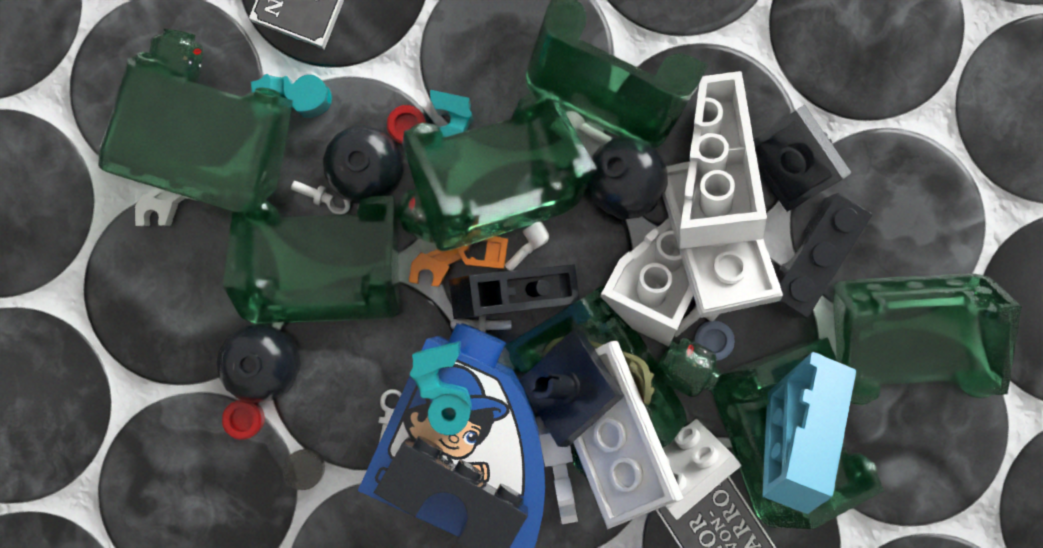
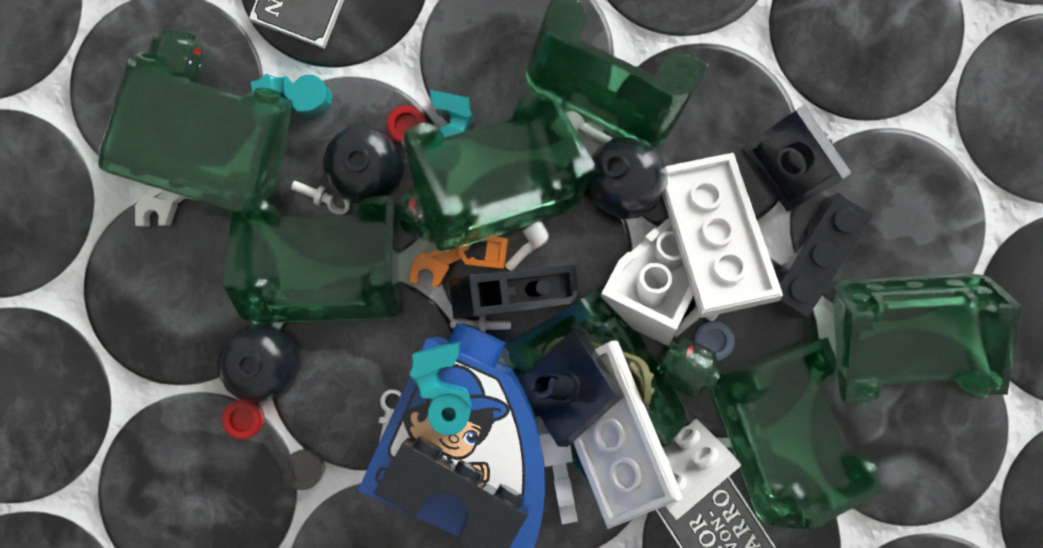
white wedge [680,71,767,249] -> none
medium azure wedge [763,352,856,514] -> none

